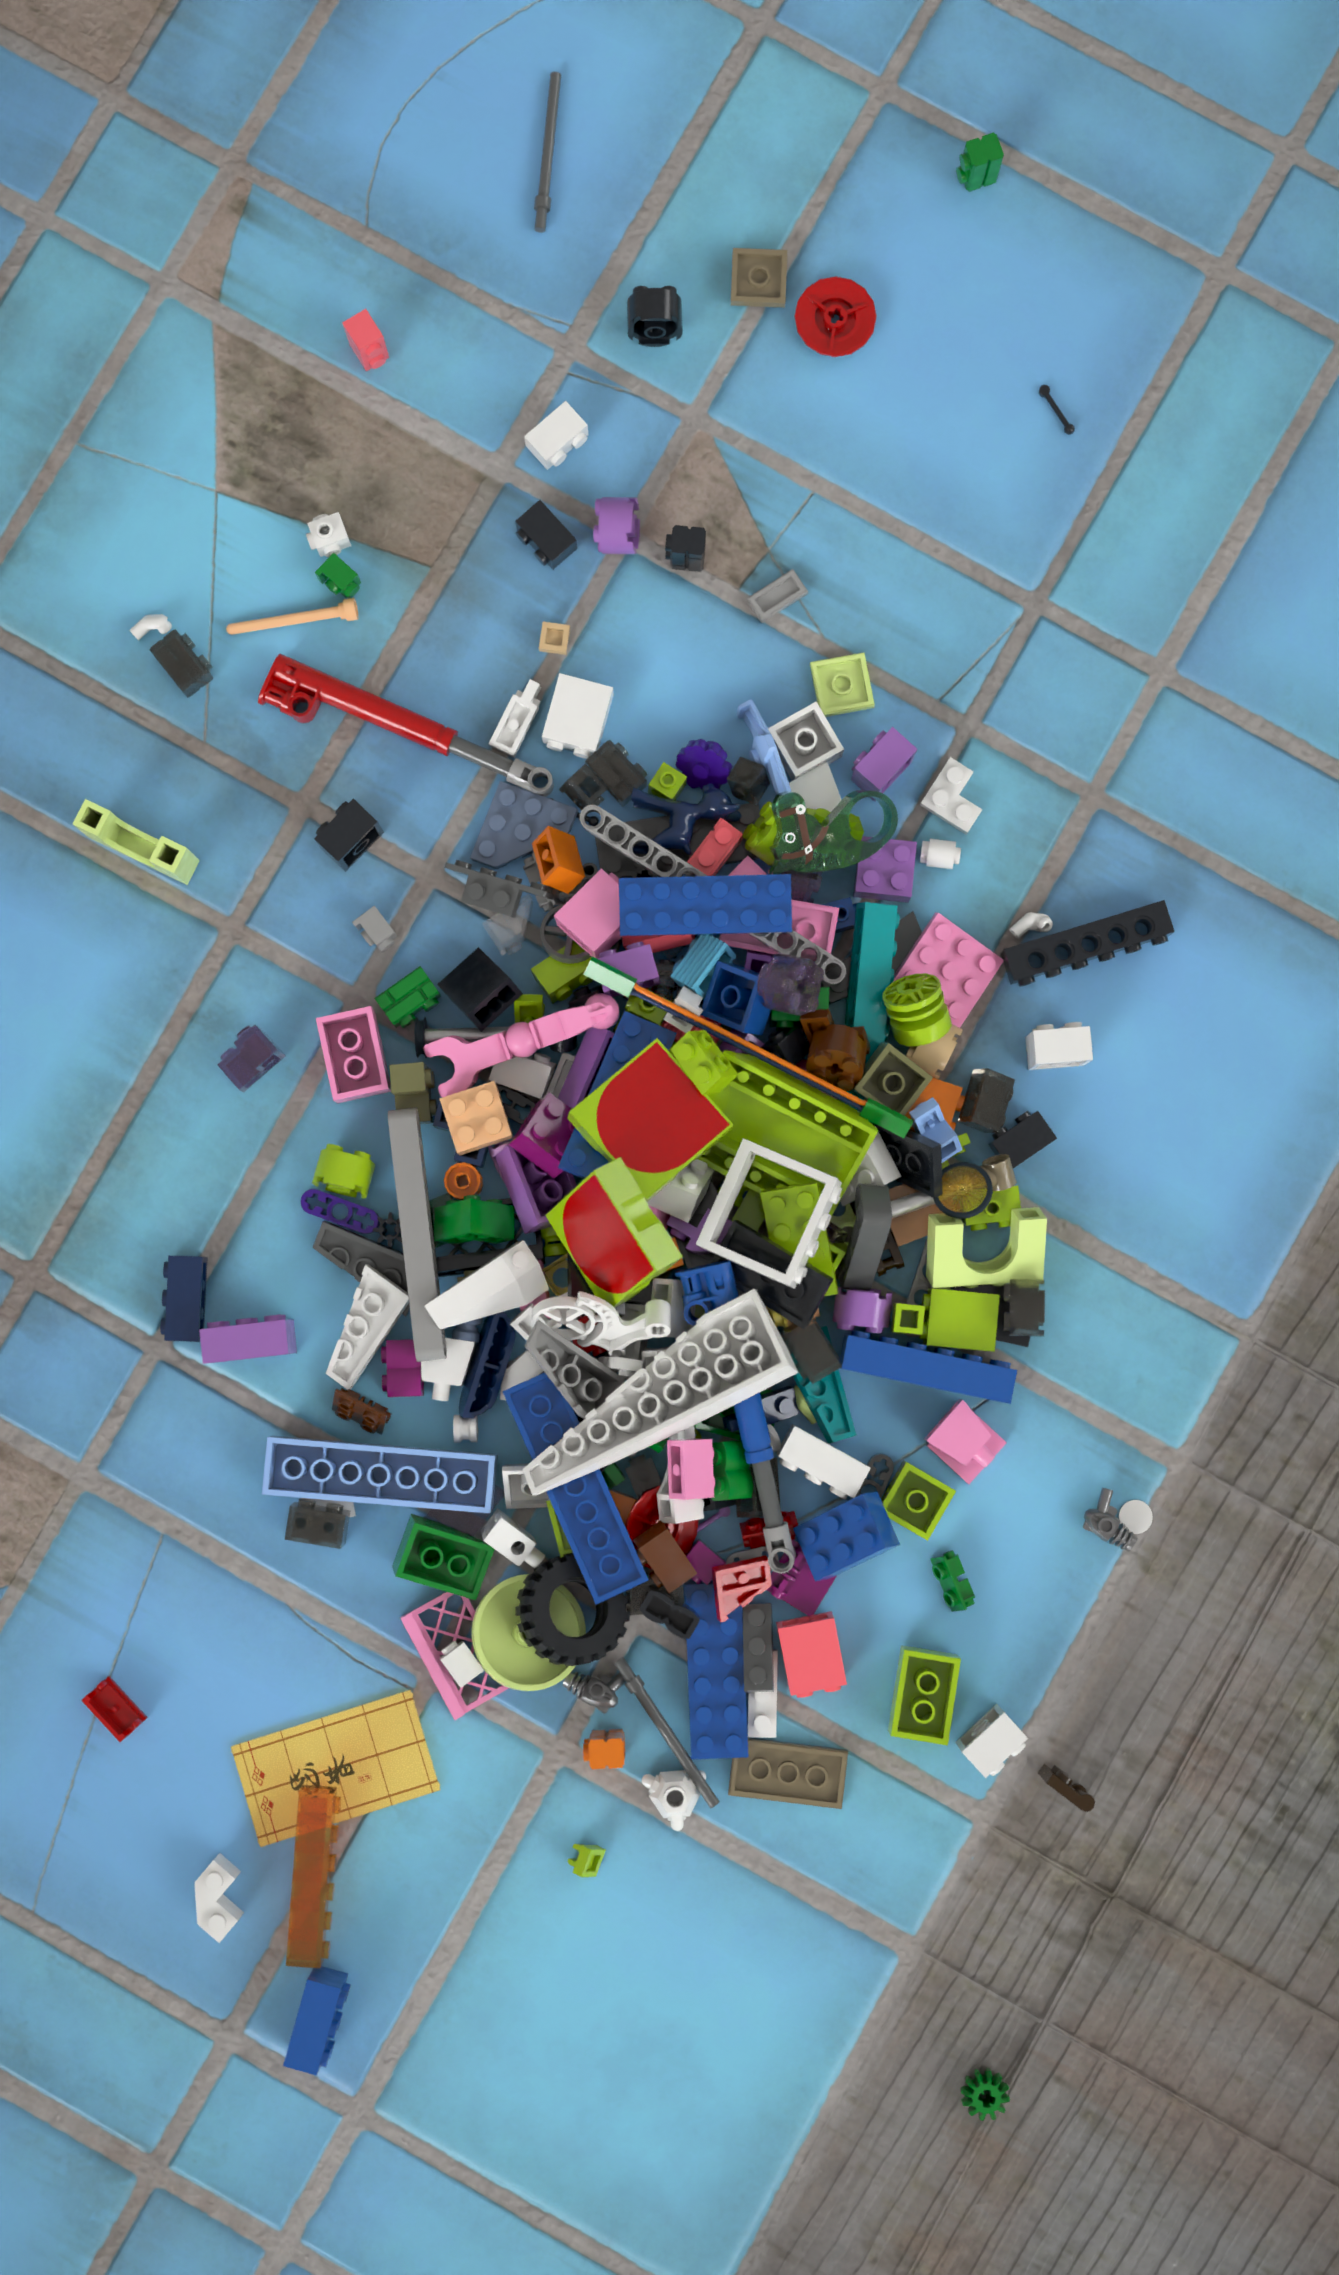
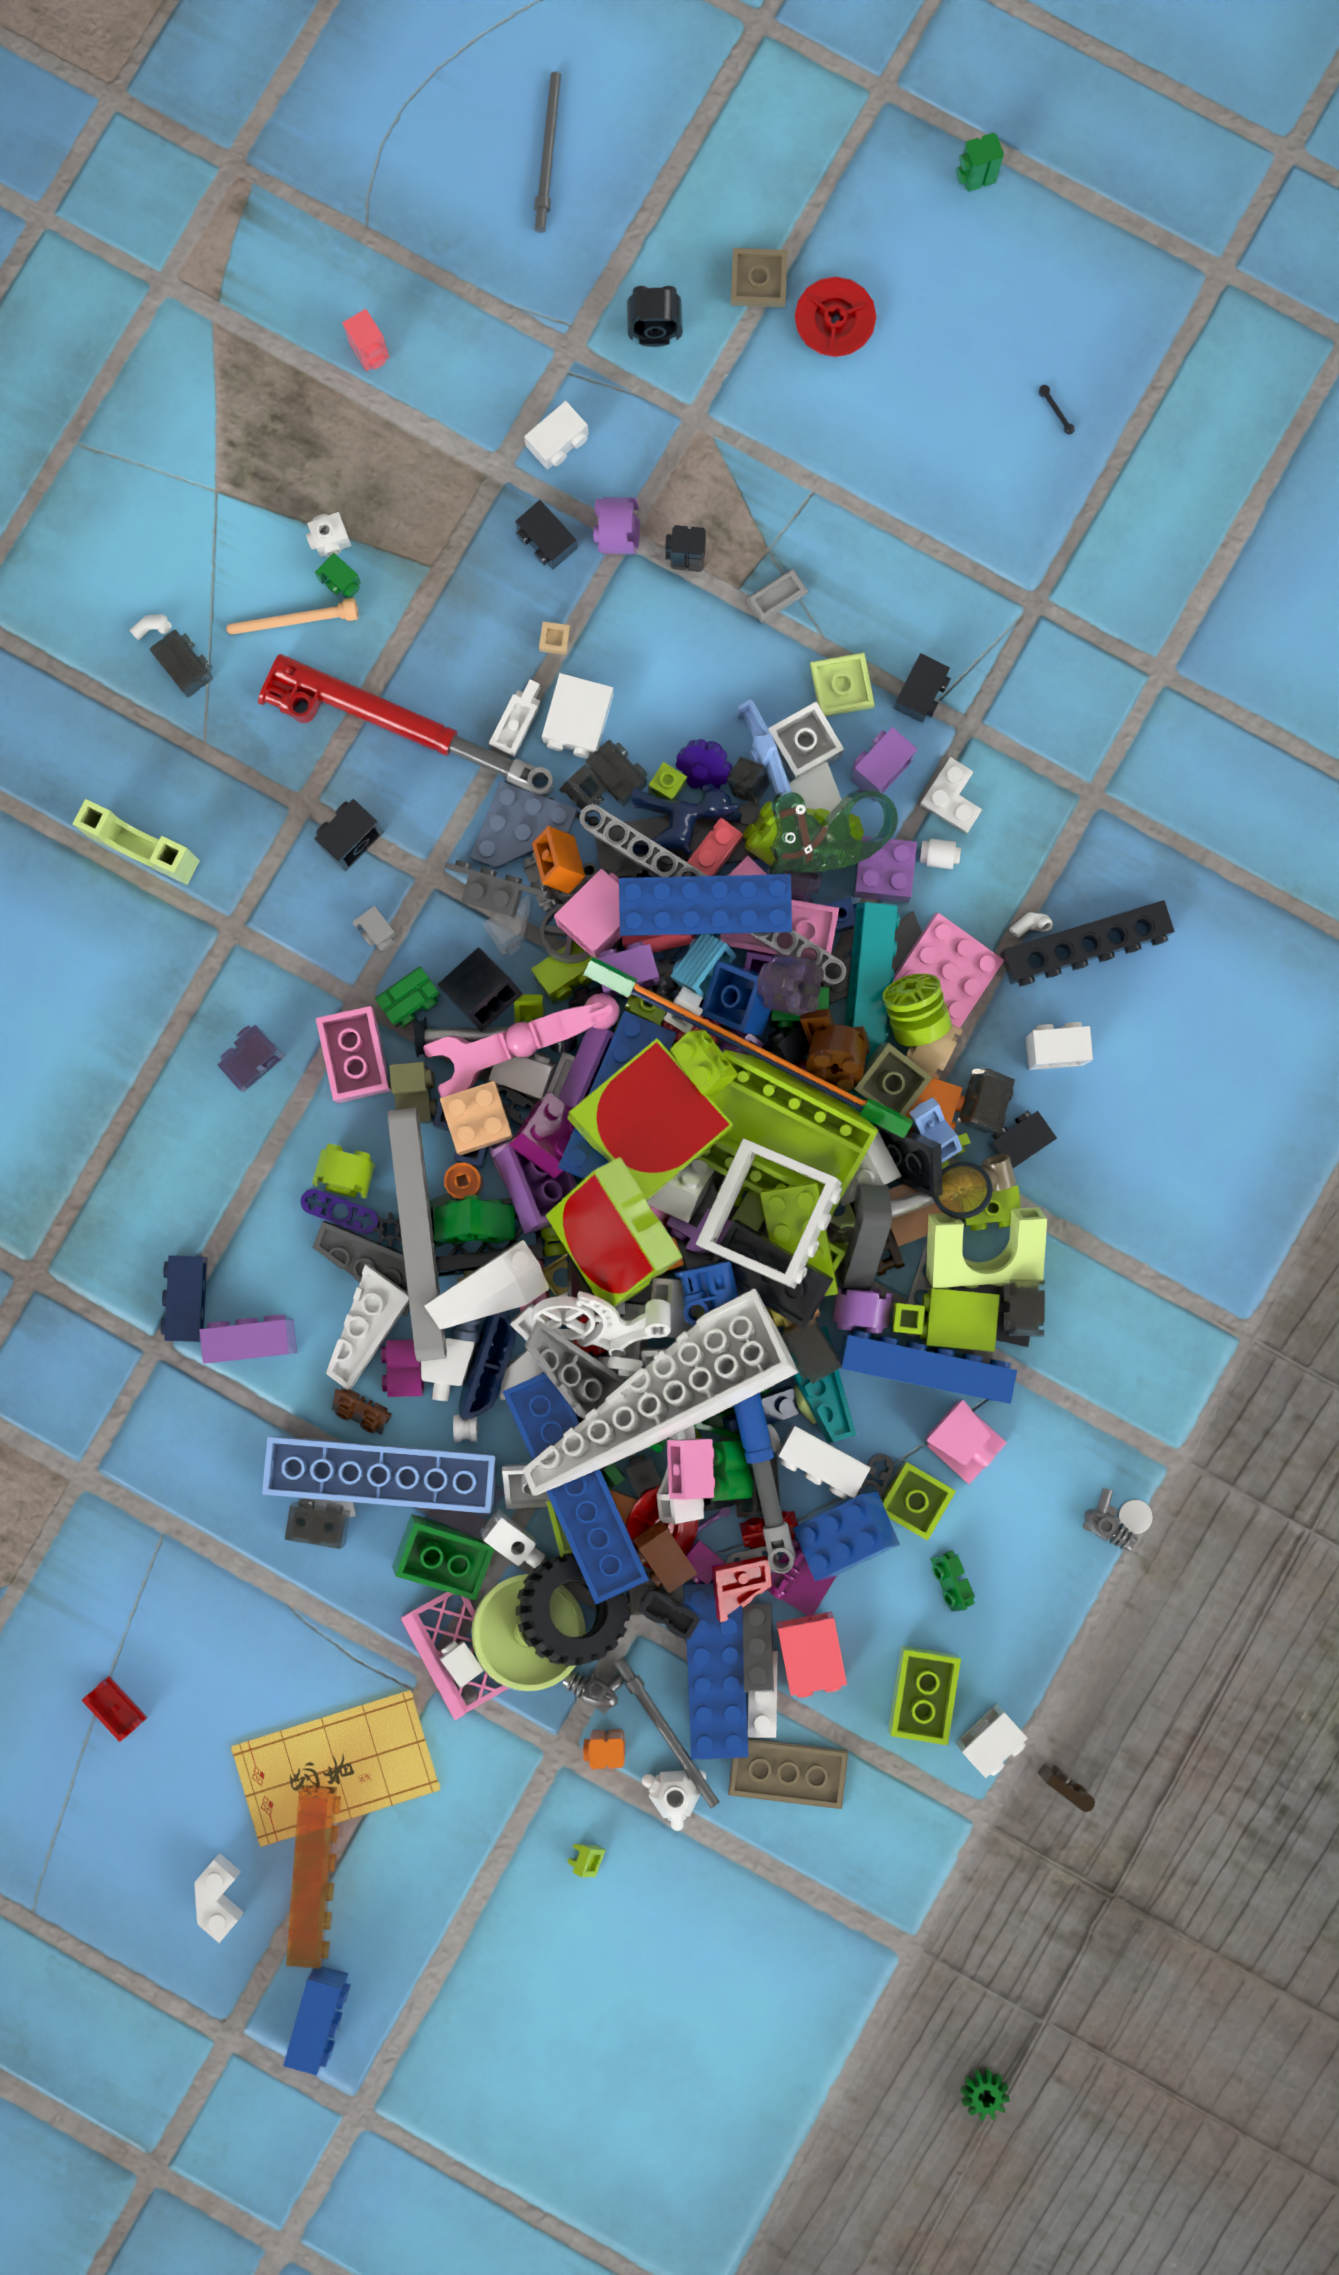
none -> black brick [893,653,951,723]

